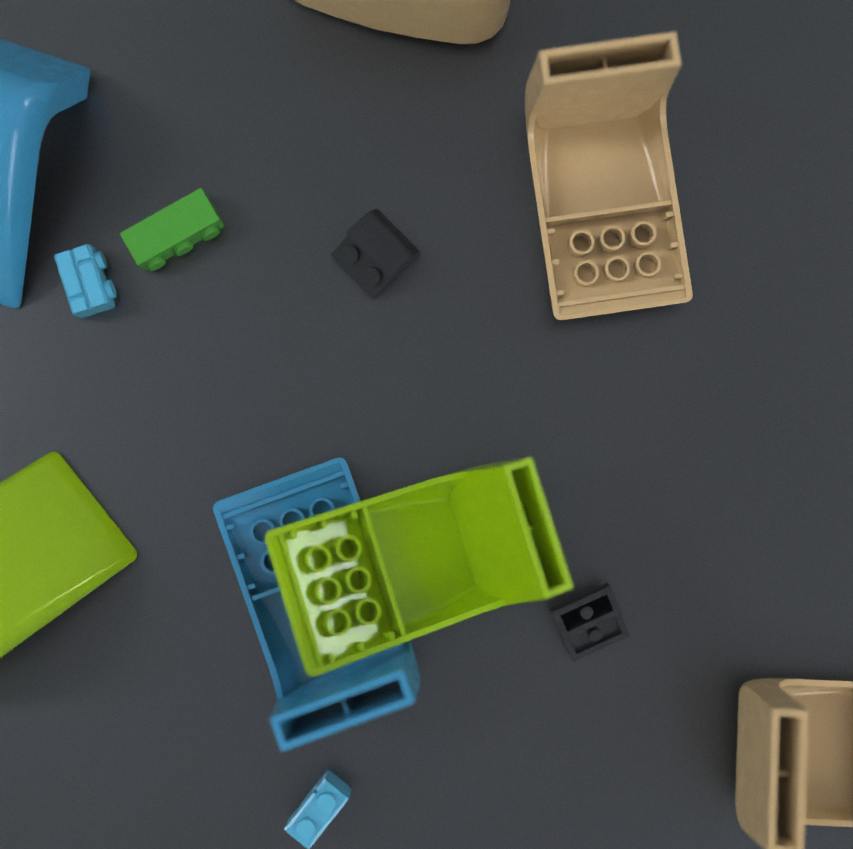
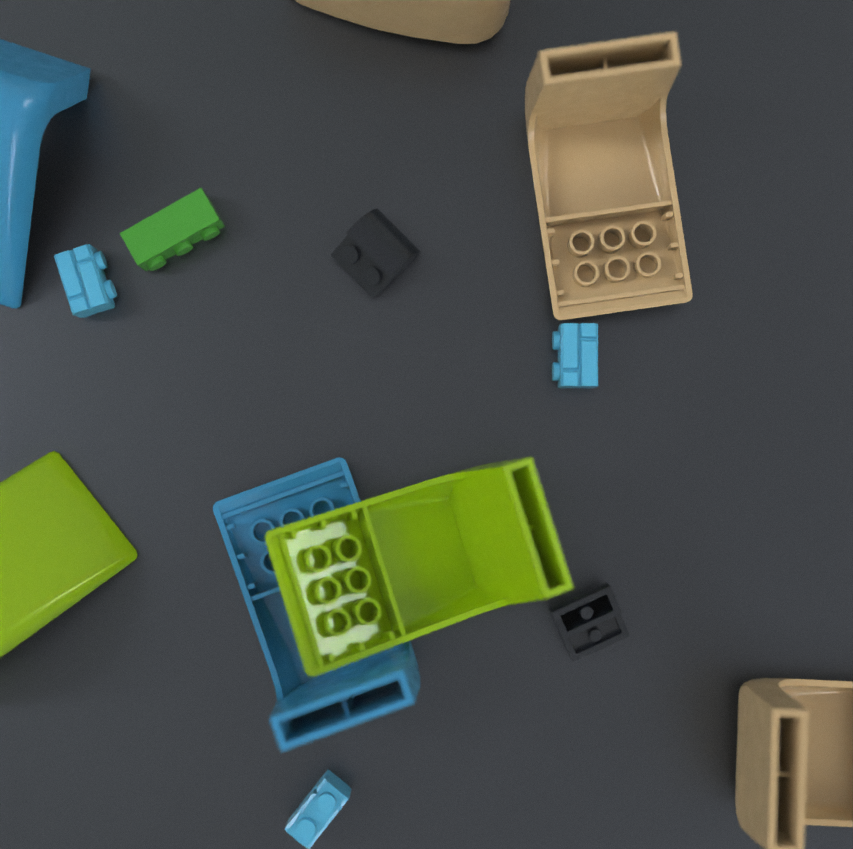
none -> medium azure brick [552,323,598,388]

